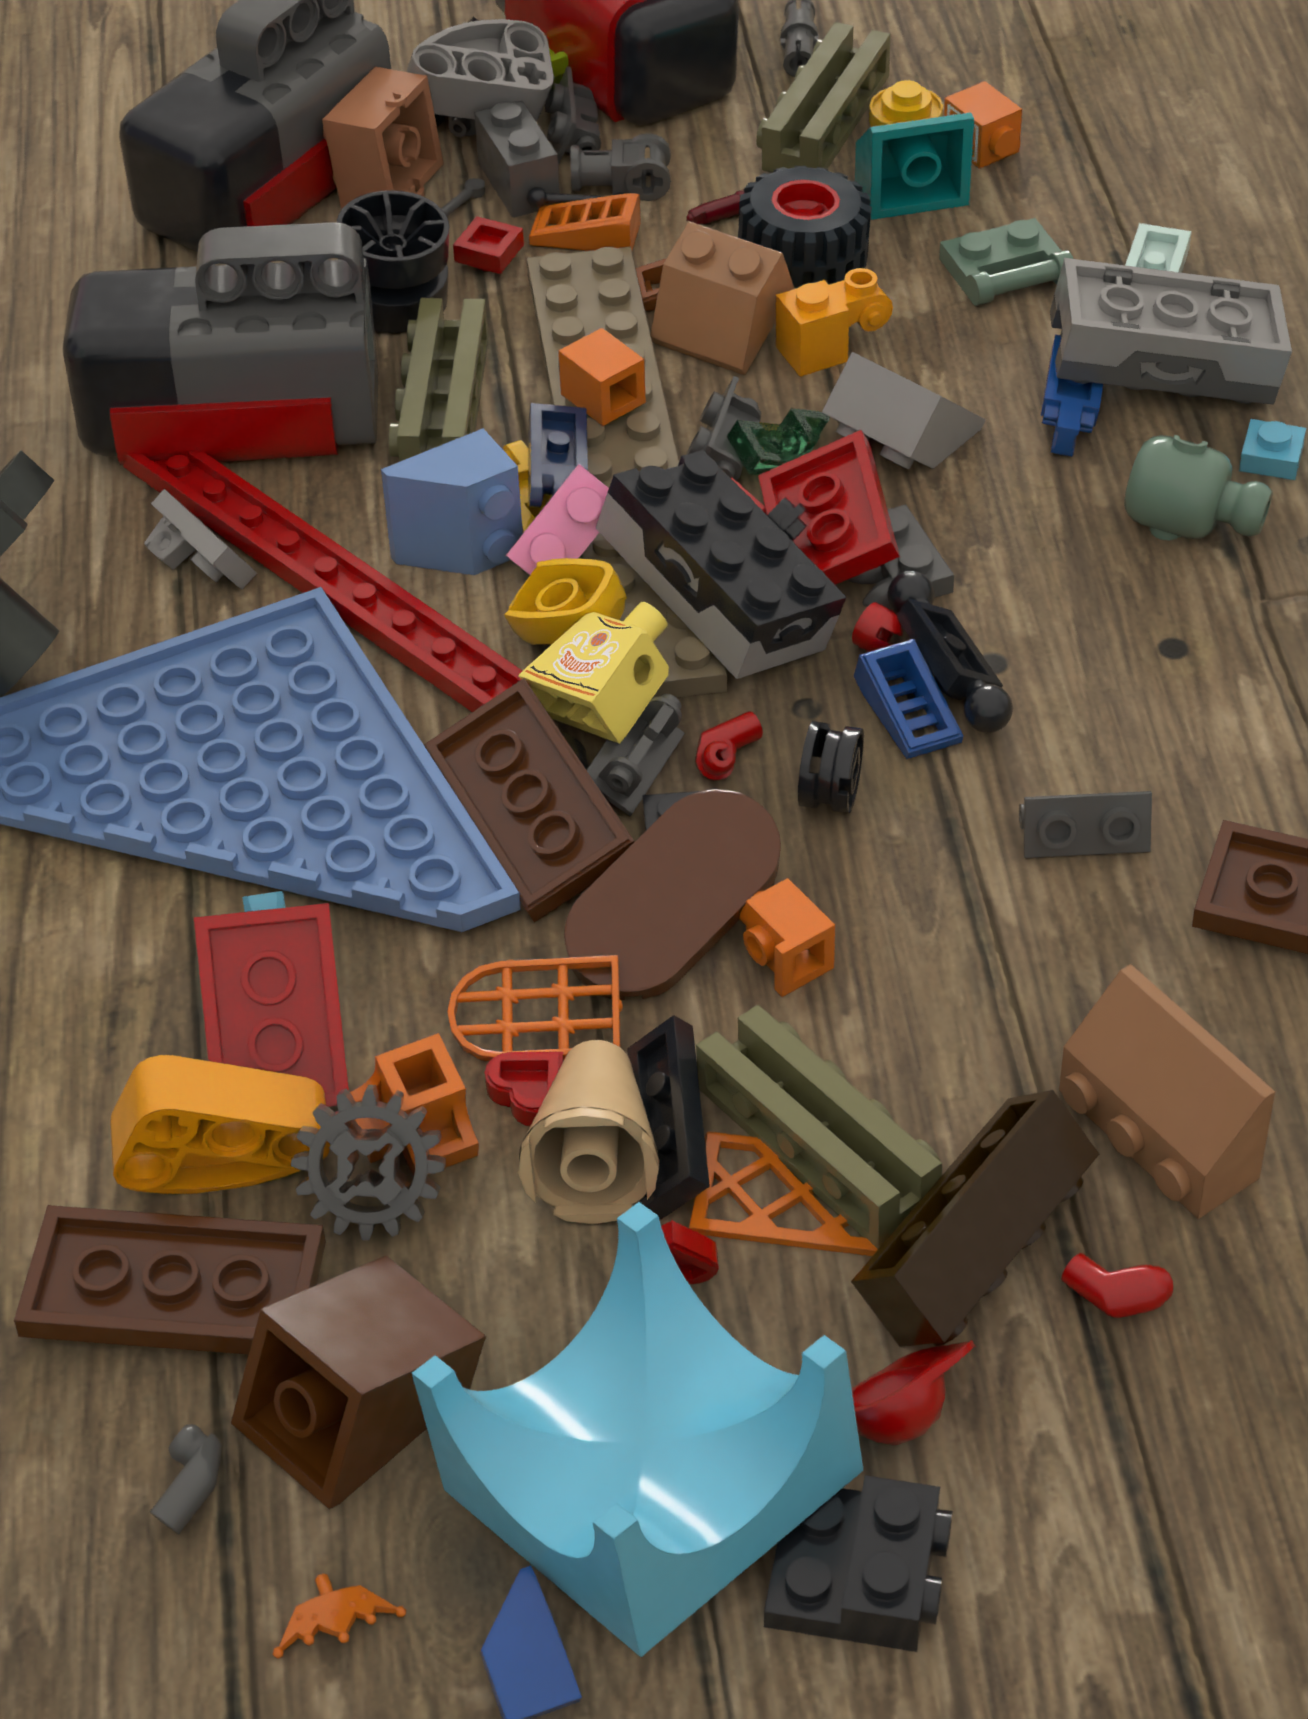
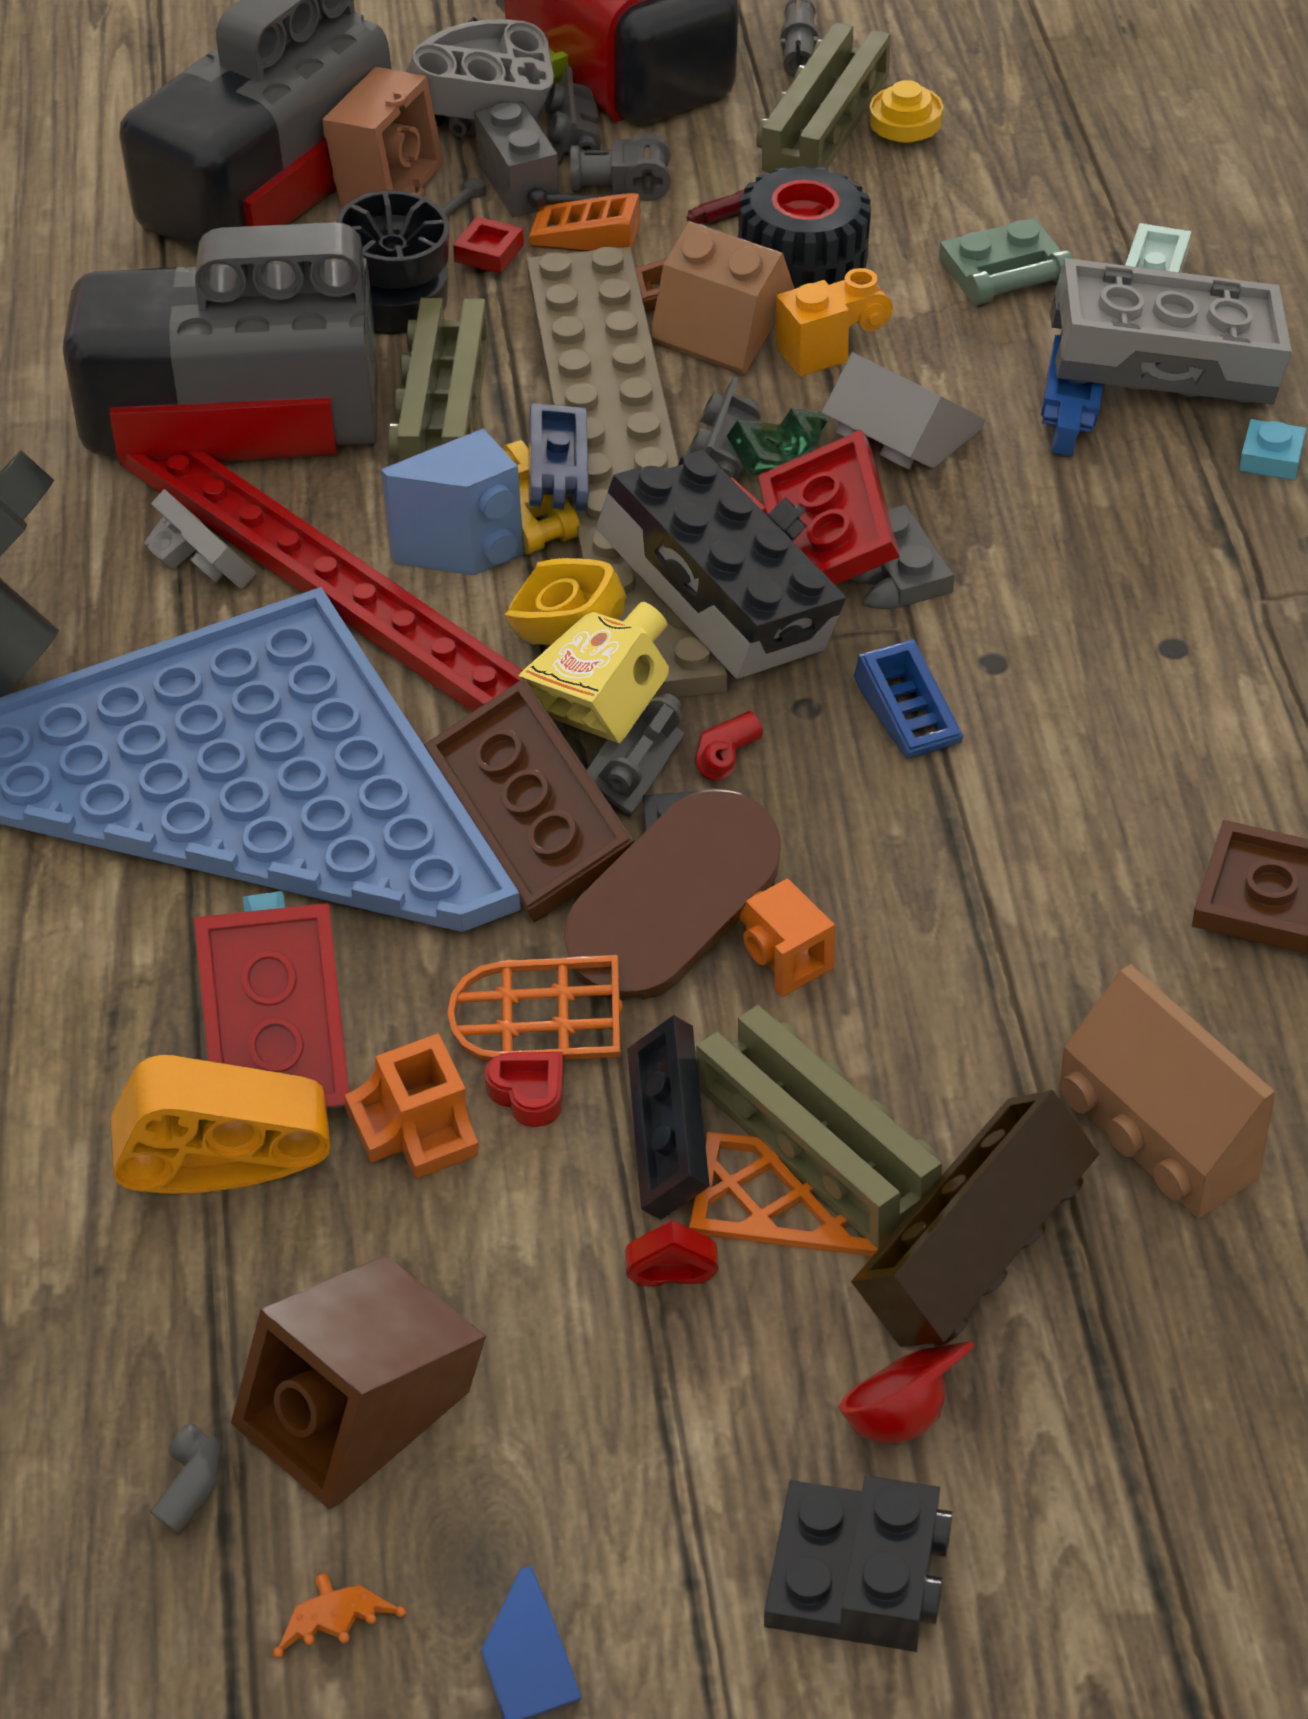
reddish brown plate [14,1205,326,1355] -> none
dark grey gear [291,1085,446,1241] -> none
medium azure piece [412,1202,864,1657] -> none
bright pink plate [505,464,609,575] -> none
tan cone [518,1040,659,1225] -> none
orange brick [558,328,646,426] -> none
black wheel [798,721,864,813] -> none
red hinge [852,602,904,652] -> none
teal slope [855,112,974,220] -> none
black plate [887,571,1013,733] -> none
orange brick [944,81,1022,169] -> none
dark grey hinge [1019,791,1152,858] -> none
red arm [1061,1253,1174,1318] -> none
sand green piece [1124,435,1273,540] -> none

